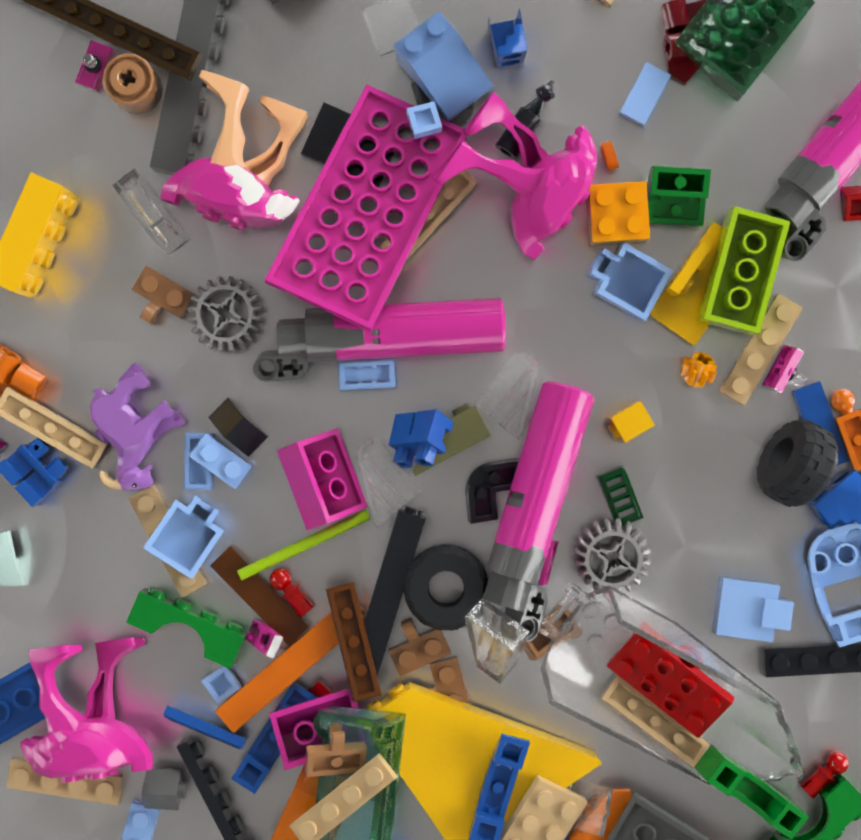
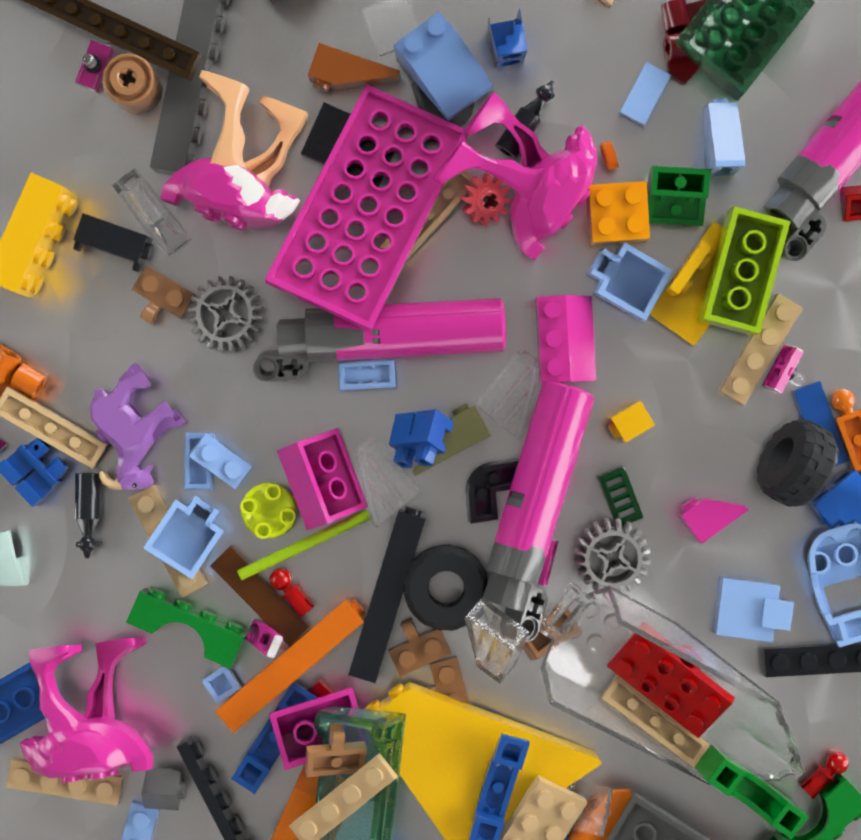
blue tile [163,705,247,750] -> none
black slope [208,398,269,457] -> none
reddish brown tile [325,582,382,703] -> none
light blue plate [406,101,442,139] -> none
light orange gear [681,352,717,388] -> none
none -> black brick [73,213,154,272]
none -> black wheel [75,473,101,558]
none -> neon yellow dish [240,483,297,539]
none -> dark orange slope [308,43,401,92]
none -> coral gear [460,173,512,226]
none -> dark pink slope [535,295,596,384]
none -> dark pink slope [677,497,748,544]
none -> light blue slope [703,98,745,177]

